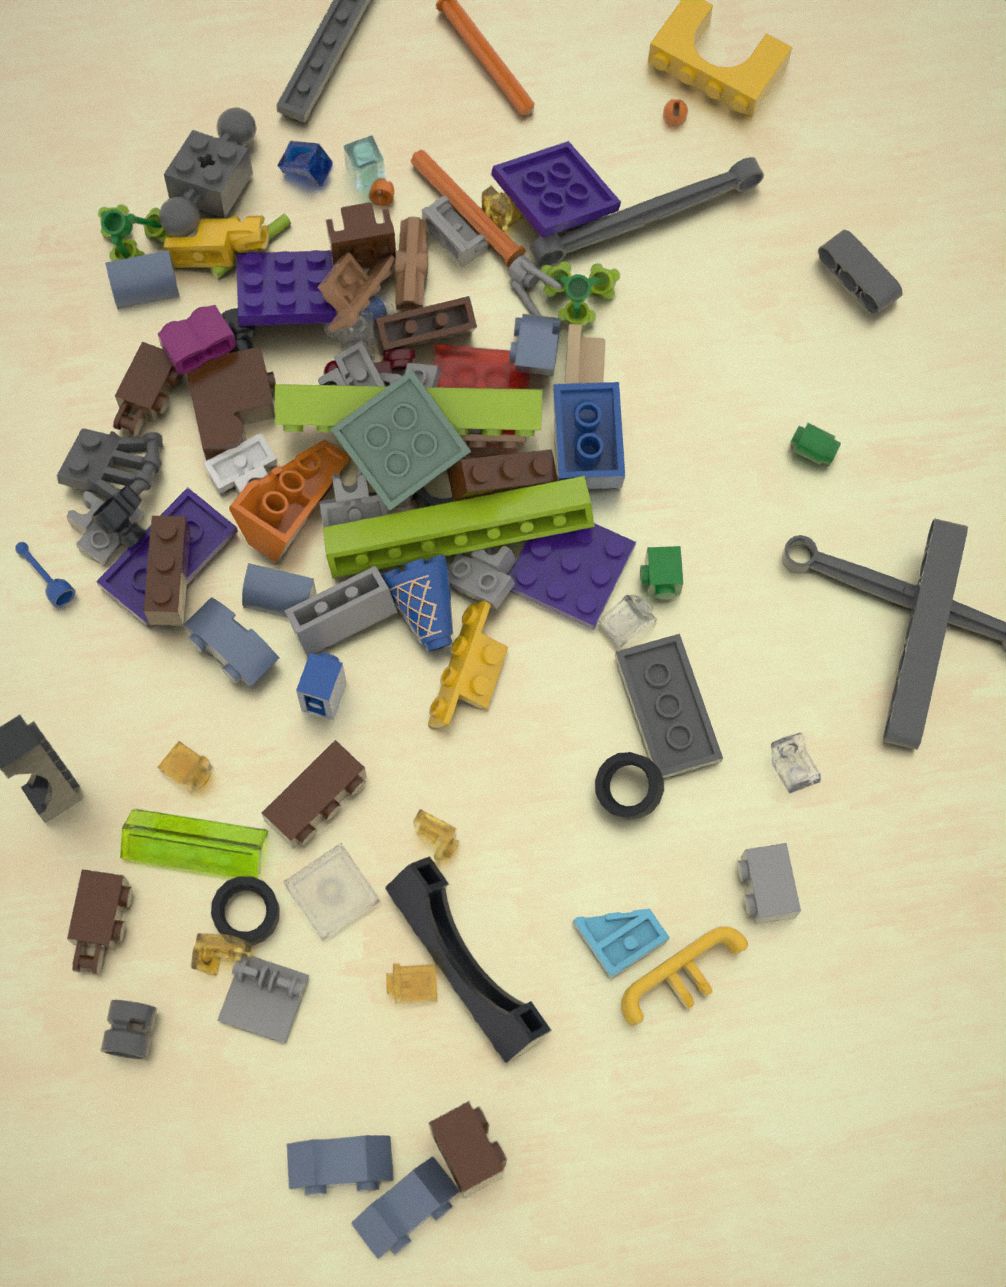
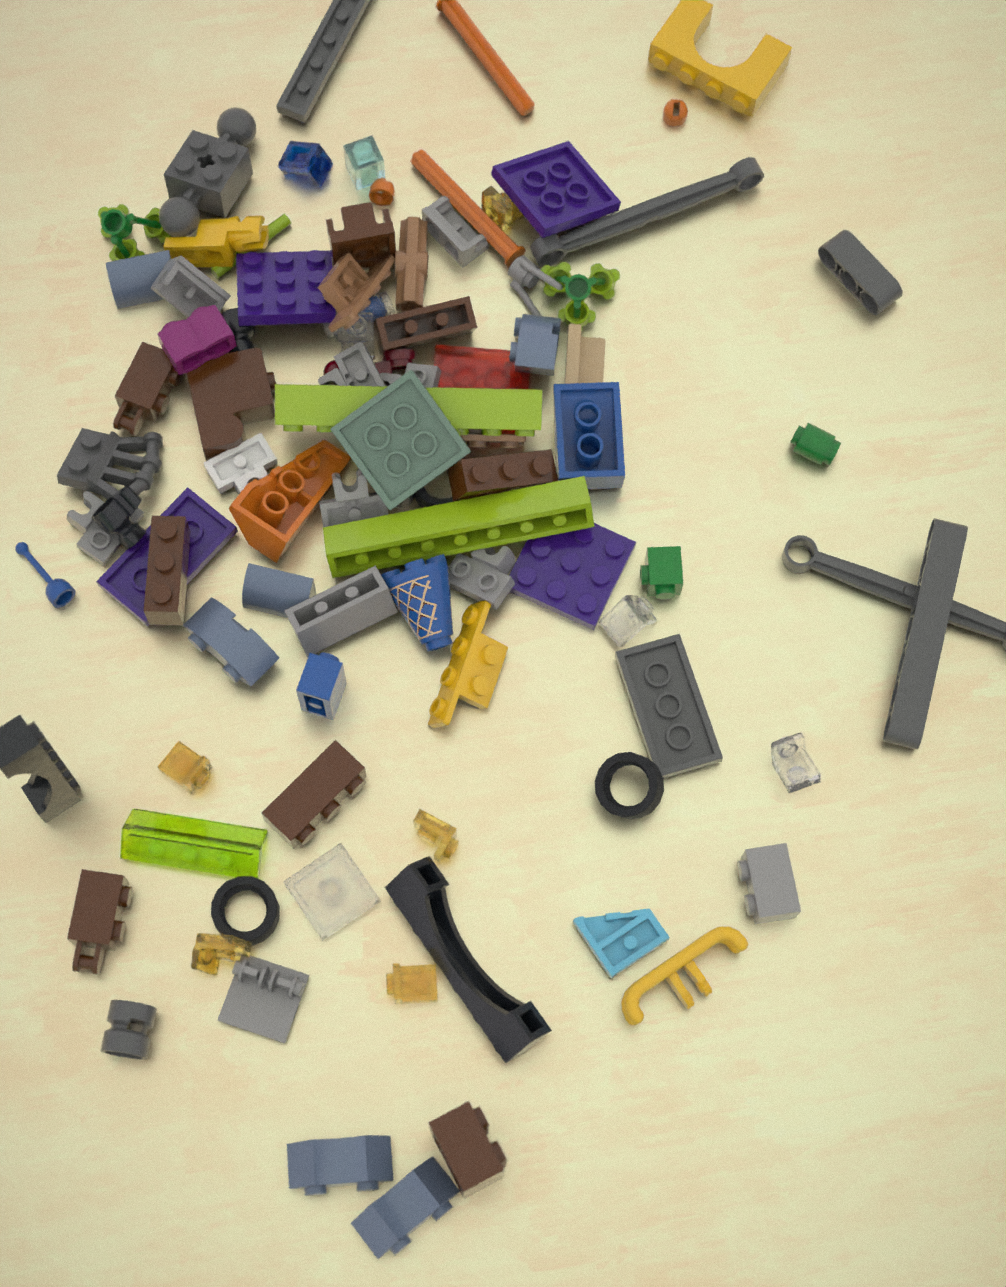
none -> light grey hinge [151,256,231,318]

